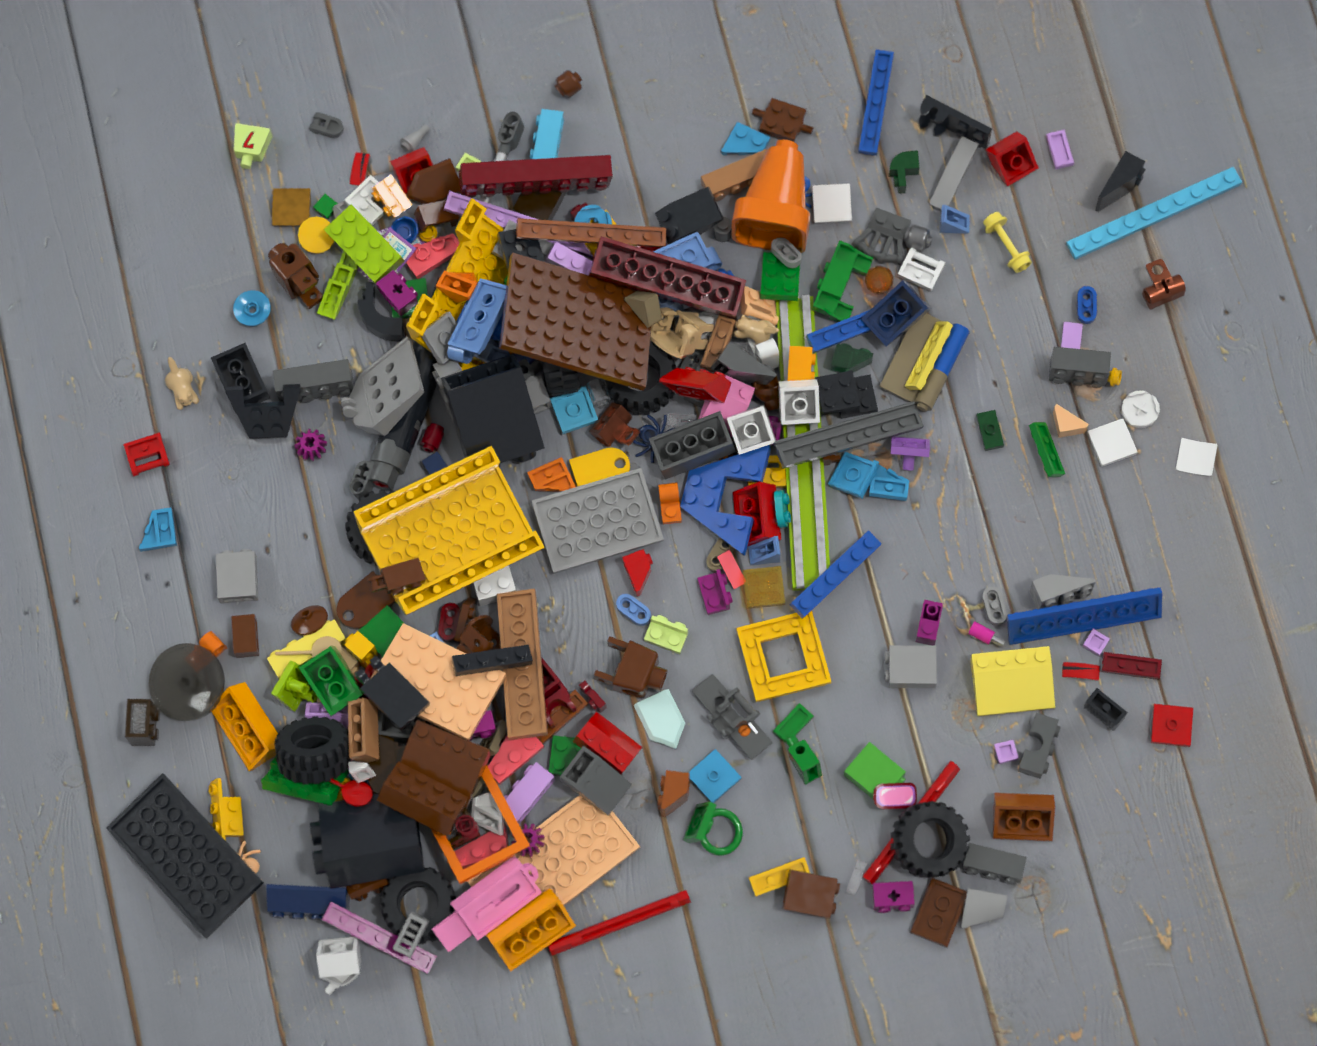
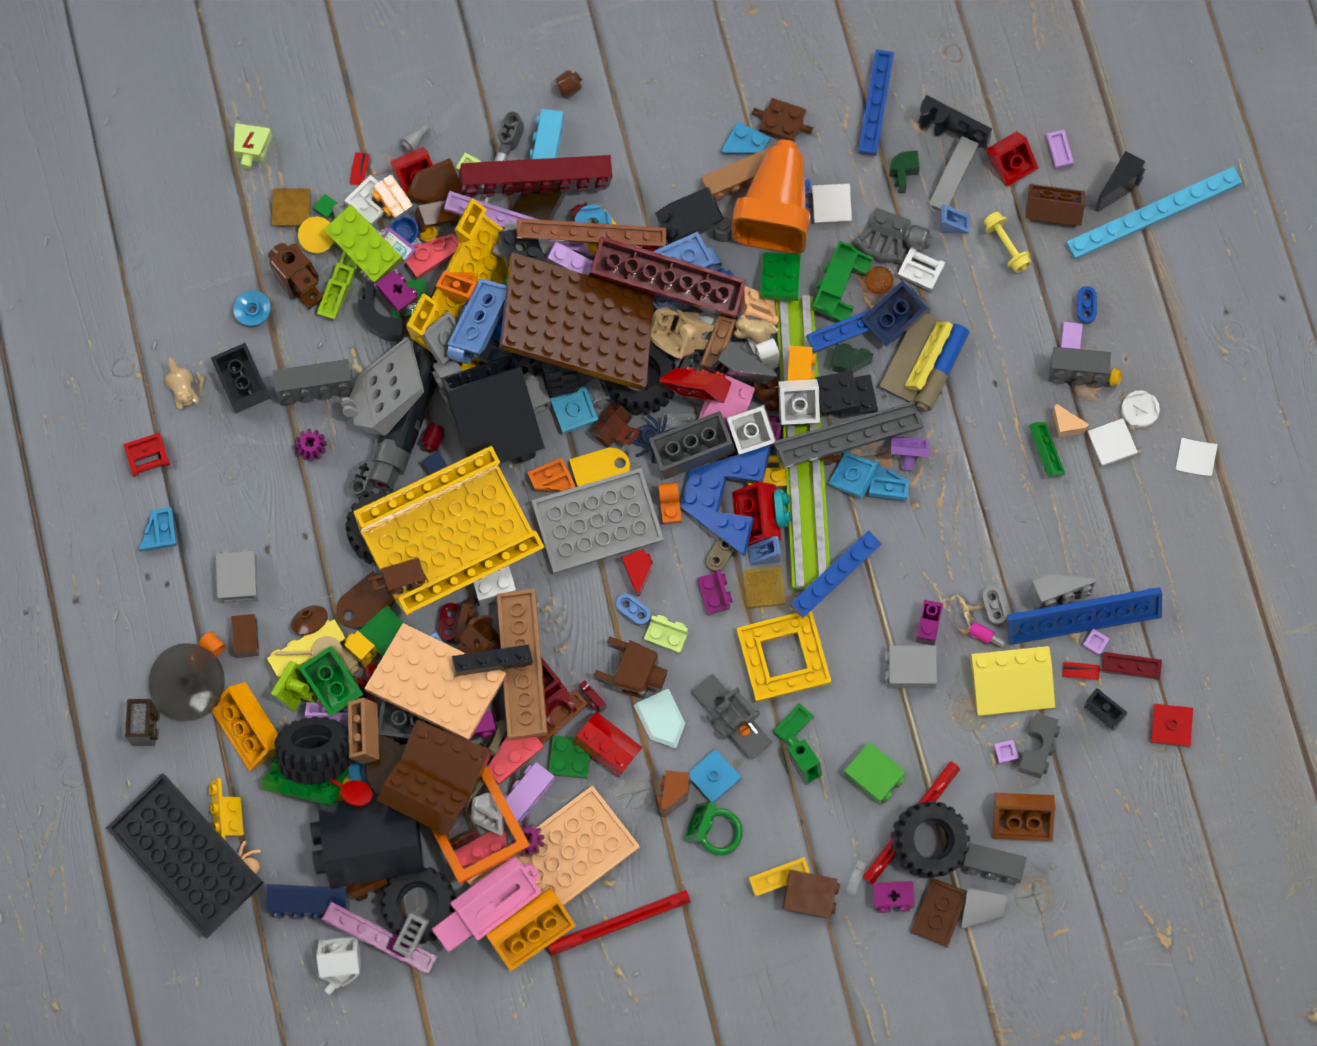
black wing [225,384,301,439] -> none
dark grey plate [309,112,344,138] -> none
white slope [348,762,376,783] -> none
black tile [355,655,430,730] -> none
dark red wheel [456,815,479,839] -> none
dark grey slope [560,746,632,816] -> none
dark tan slope [624,290,662,328] -> none
coral sticker [717,550,746,589] -> none
light grey plate [771,238,802,268] -> none
sticker [873,783,917,809] -> none
dark green plate [976,410,1004,451] -> none
copper piece [1142,259,1186,310] -> none
none -> reddish brown slope [1025,184,1085,227]

